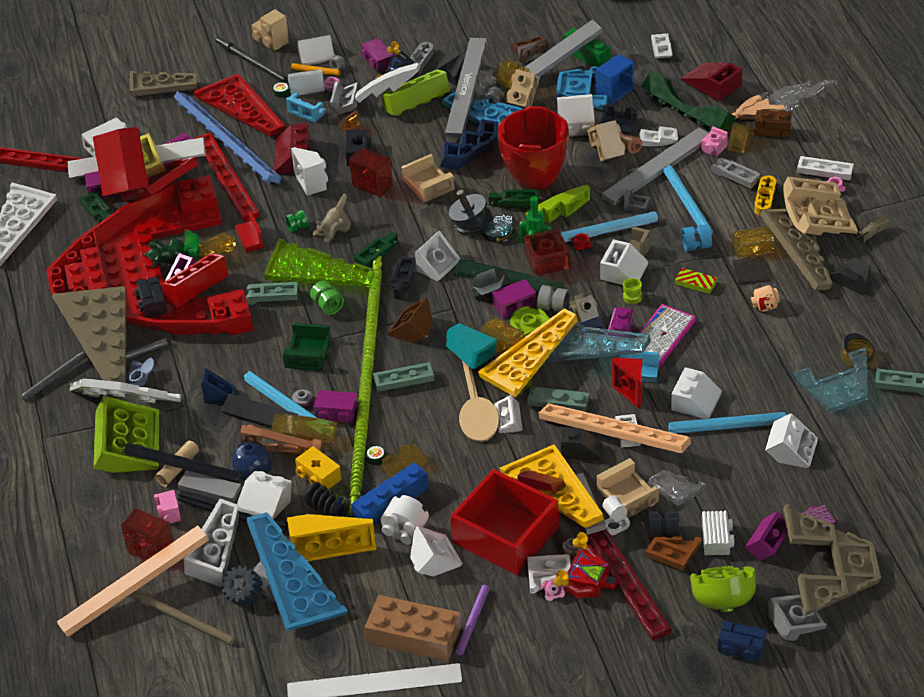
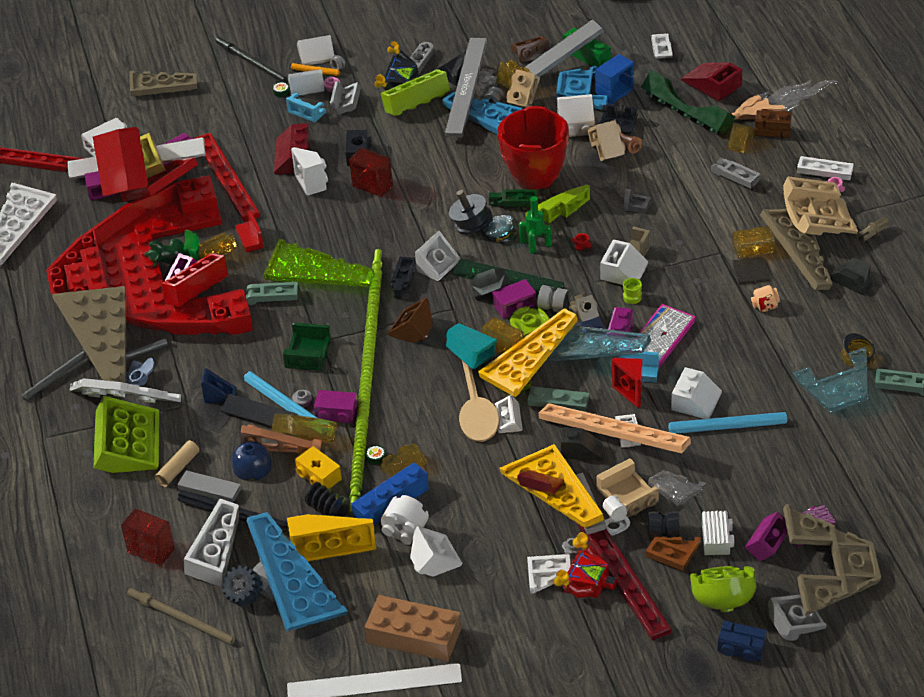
light nougat tile [57,526,209,637] -> none
dark green hinge [79,192,112,223] -> none
black axle [124,443,241,483] -> none
black brick [134,276,168,318] -> none
bright pink brick [154,490,181,525] -> none
medium blue plate [174,92,282,184] -> none
red wing [194,74,286,137] -> none
white slope [237,471,292,519] -> none
tan brick [251,10,289,51] -> none
green wheel [285,210,309,232] -> none
bright green wheel [310,280,344,315] -> none
dark tan animal [313,194,351,244] -> none
clear orange slope [339,110,359,132] -> none
dark green hinge [353,231,399,269] -> none
white slope [355,63,420,103] -> none
magenta brick [361,38,394,73] -> none
sand green plate [373,362,434,392] -> none
tan panel [402,154,455,203] -> none
dark blue brick [440,119,499,170] -> none
red container [450,469,560,576] -> none
medium lavender bar [455,585,490,655] -> none
clear red brick [523,228,570,276] -> none
bright pink plate [542,577,565,601] -> none
medium azure axle [553,212,658,245] -> none
light grey tile [601,128,709,206] -> none
white slope [640,126,678,146] -> none
medium azure axle [663,165,713,234] -> none
lime tile [675,268,717,294] -> none
dark azure wheel [682,224,712,251] -> none
bright pink brick [702,126,728,157] -> none
yellow beam [754,176,776,216] -> none
white slope [765,413,818,468] -> none

